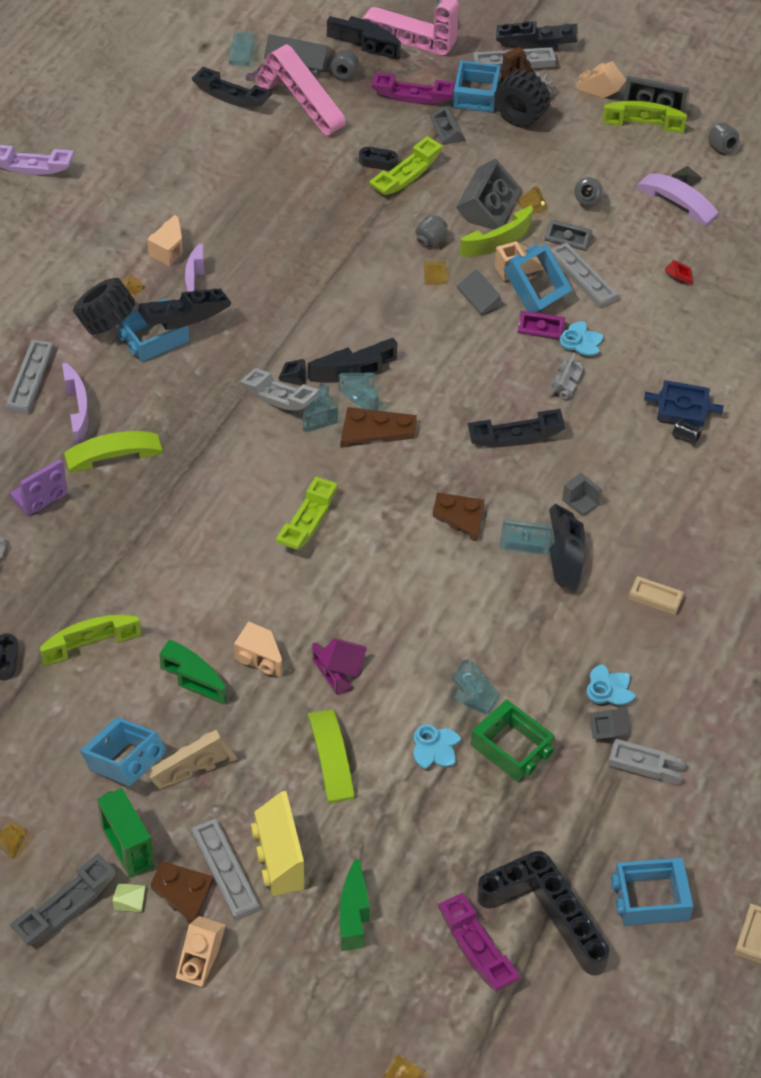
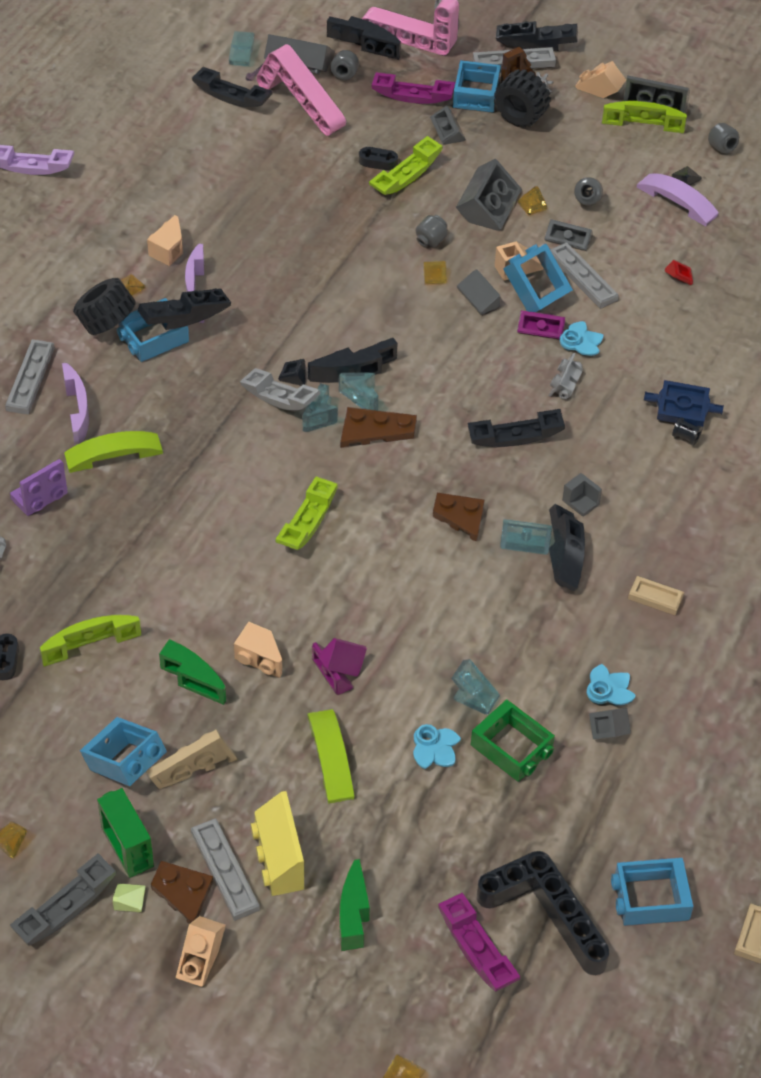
lime slope [459,205,533,257] -> none
light grey hinge [608,739,686,785] -> none

